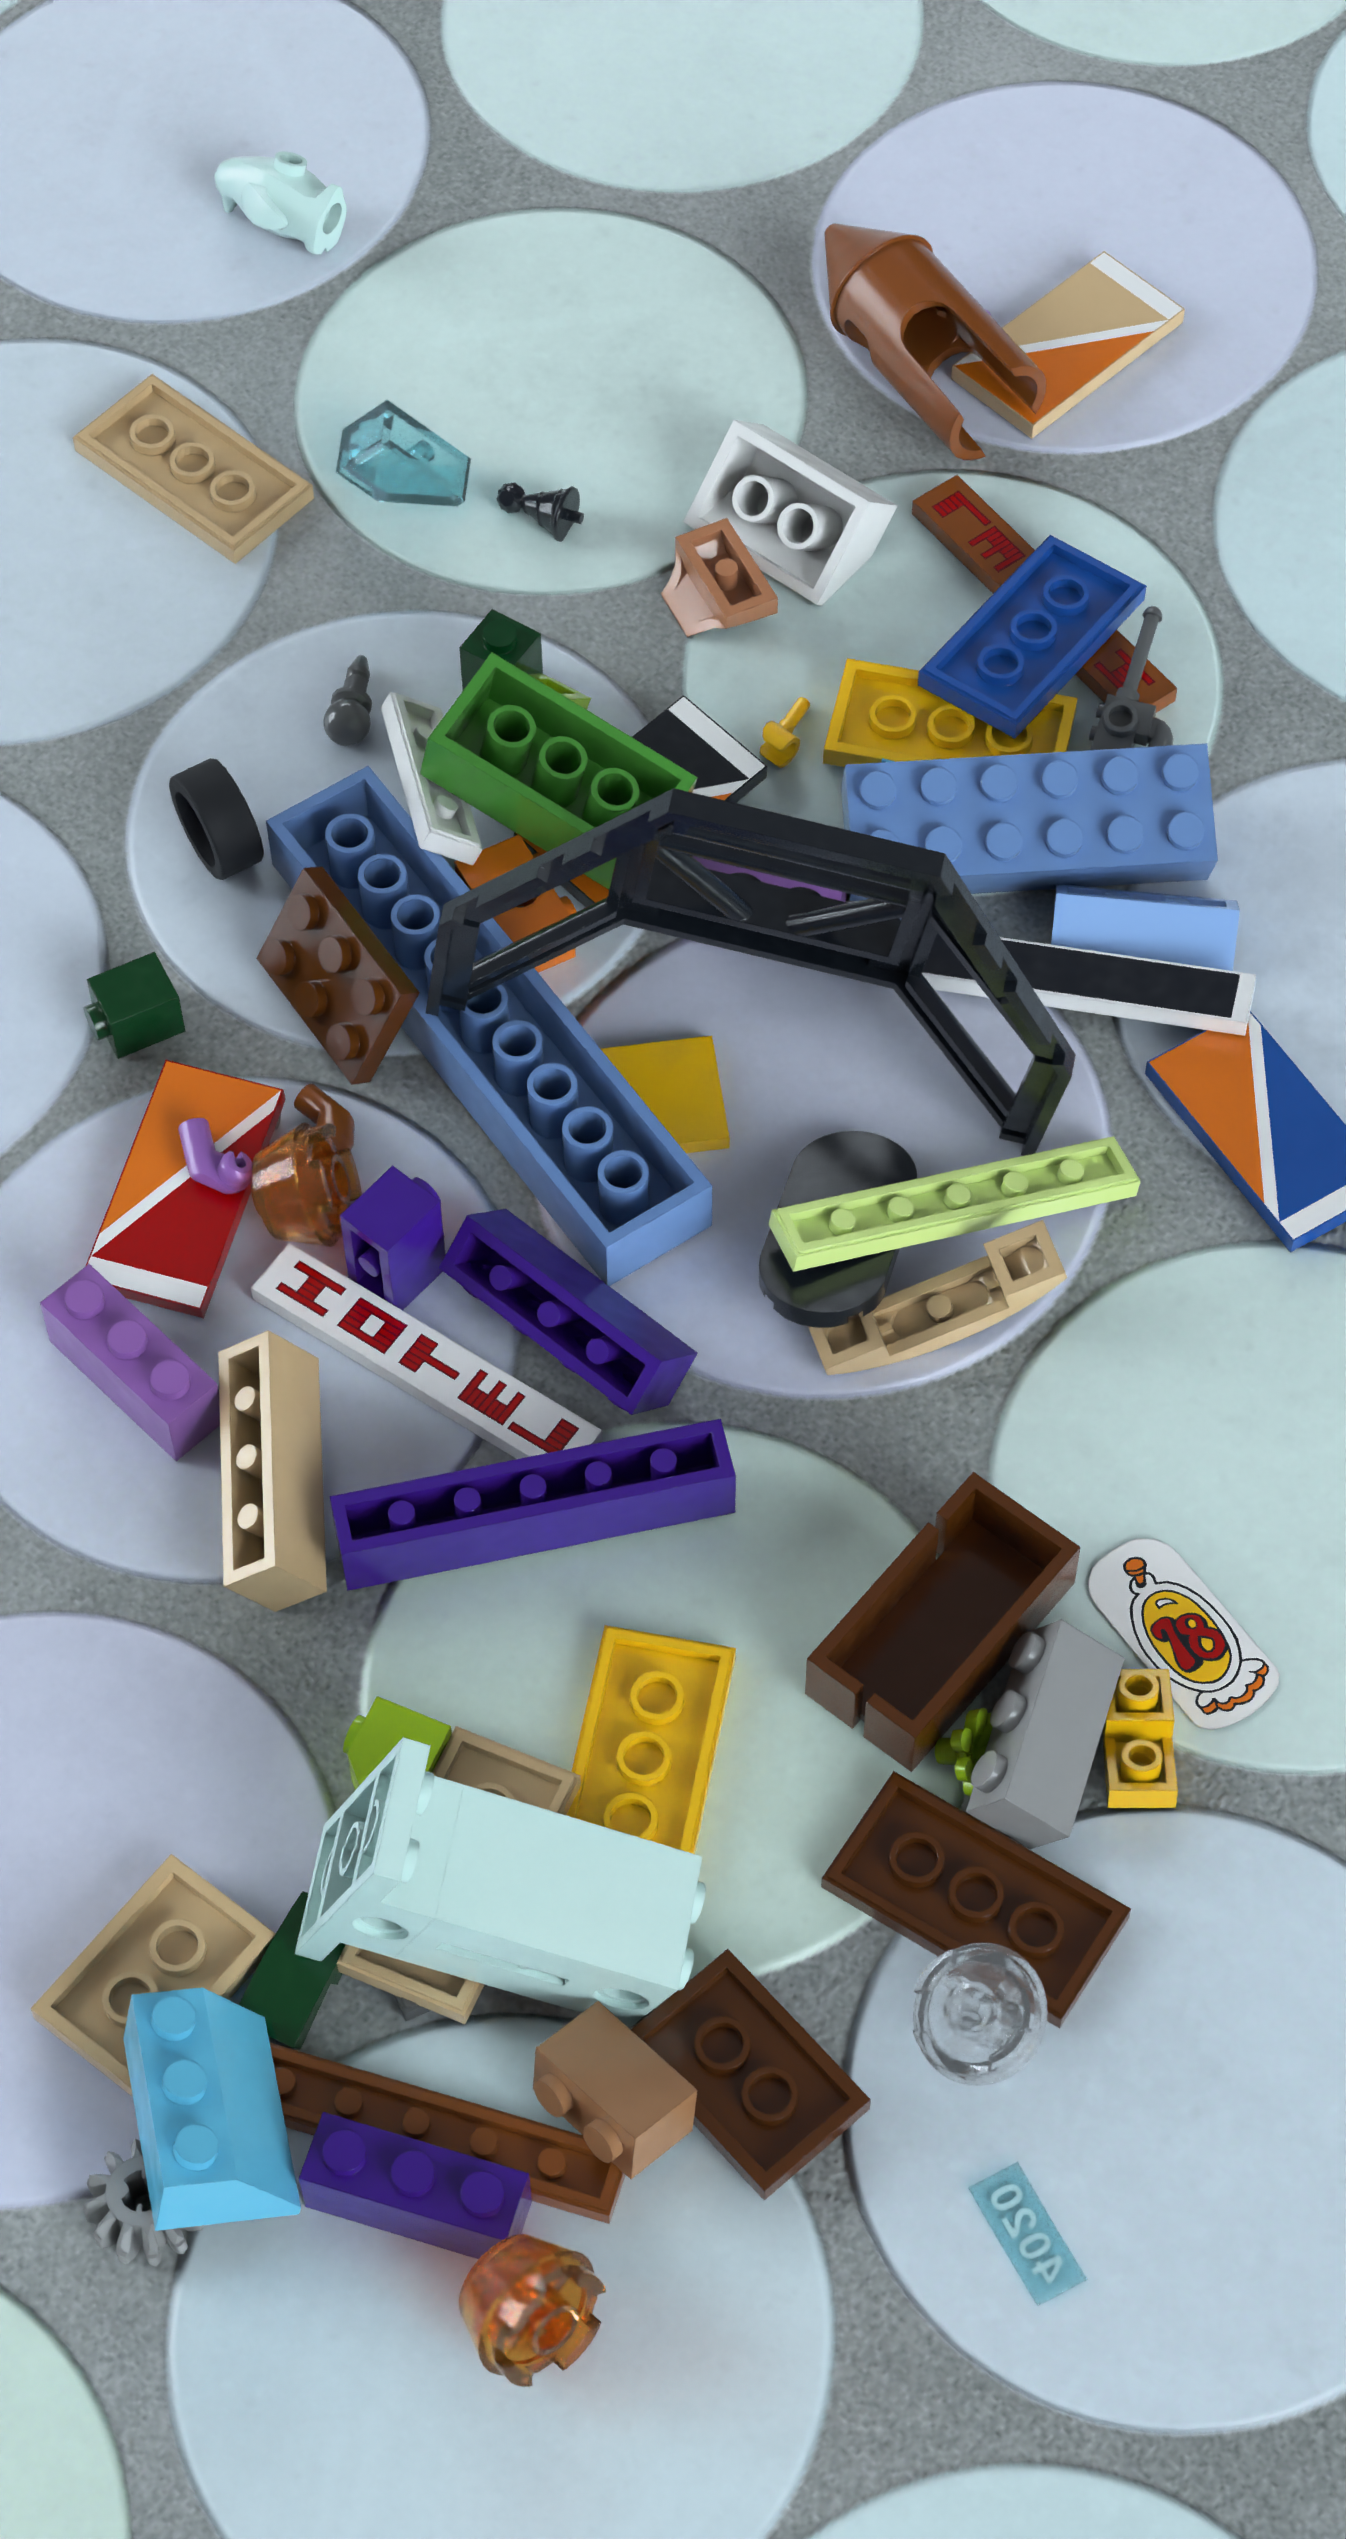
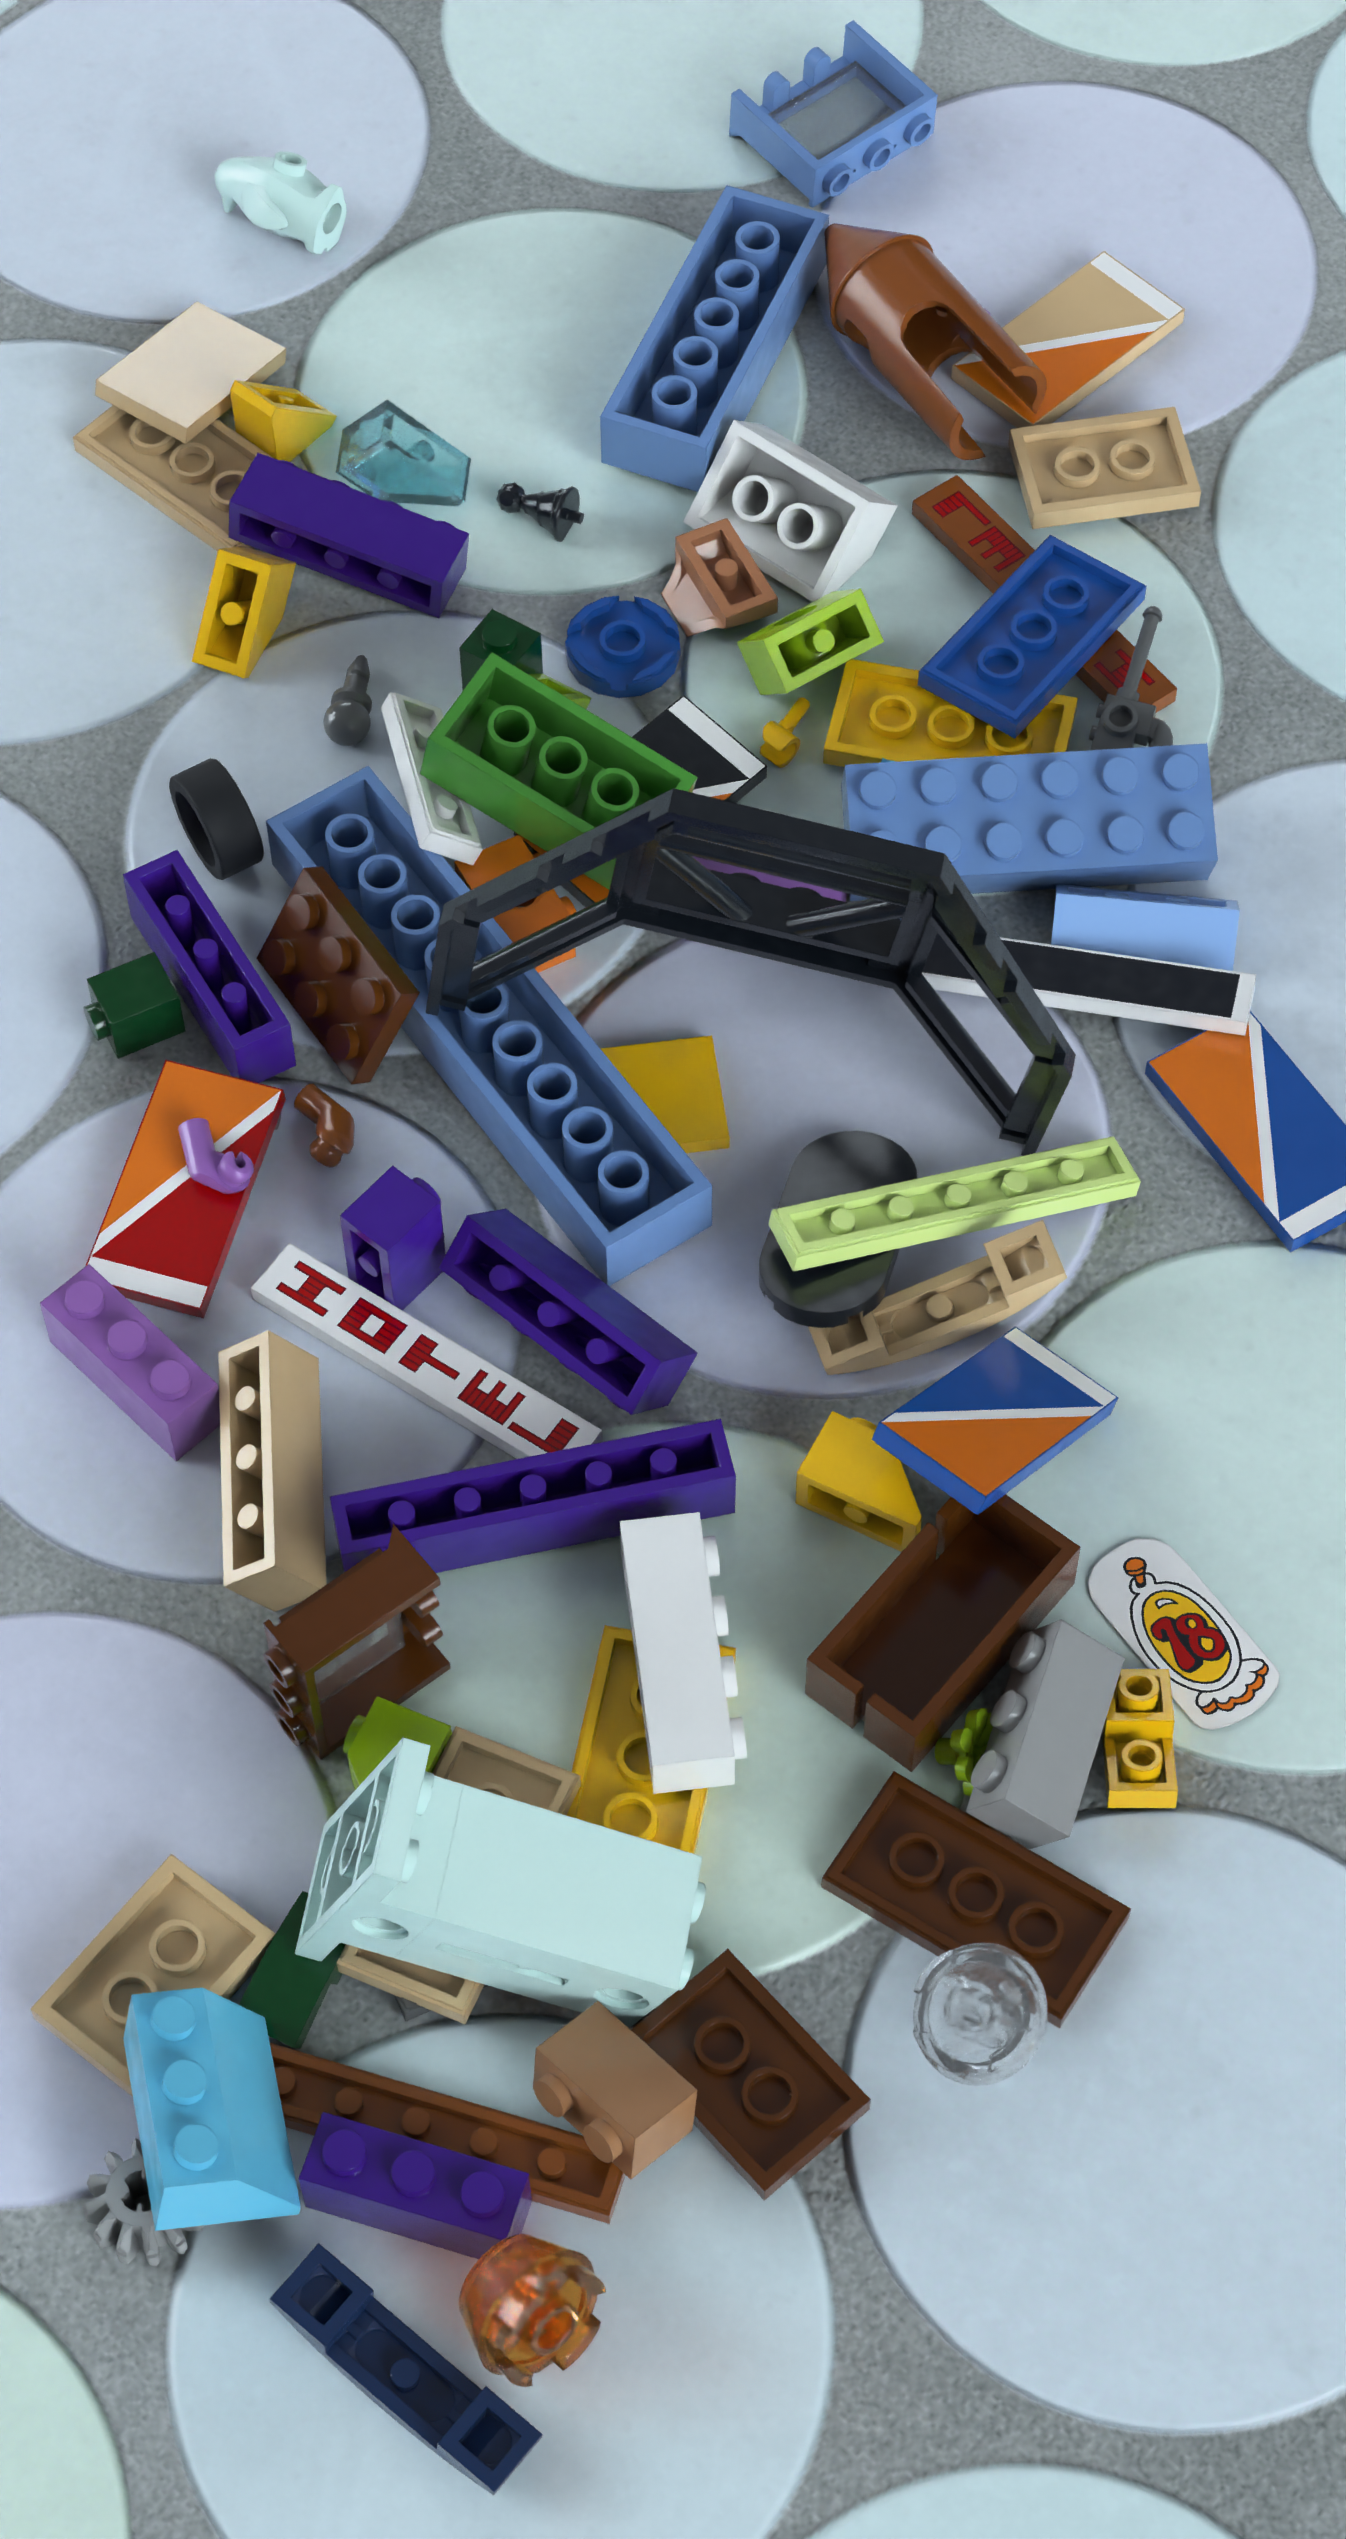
clear orange cone [251,1123,362,1247] -> none
clear light blue sticker [969,2162,1088,2306] -> none
none -> tan tile [95,302,286,444]
none -> dark purple brick [123,850,296,1083]
none -> yellow slope [192,546,296,678]
none -> dark purple brick [228,453,469,618]
none -> yellow slope [230,380,337,462]
none -> reddish brown window [263,1524,450,1760]
none -> dark blue slope [270,2243,543,2495]
none -> blue tile [565,596,681,698]
none -> medium blue brick [600,185,829,492]
none -> white brick [620,1512,747,1794]
none -> medium blue window [729,20,938,208]
none -> lime brick [737,588,884,695]
none -> yellow slope [795,1411,922,1552]
none -> tile [872,1326,1118,1515]
none -> tan plate [1008,407,1201,529]

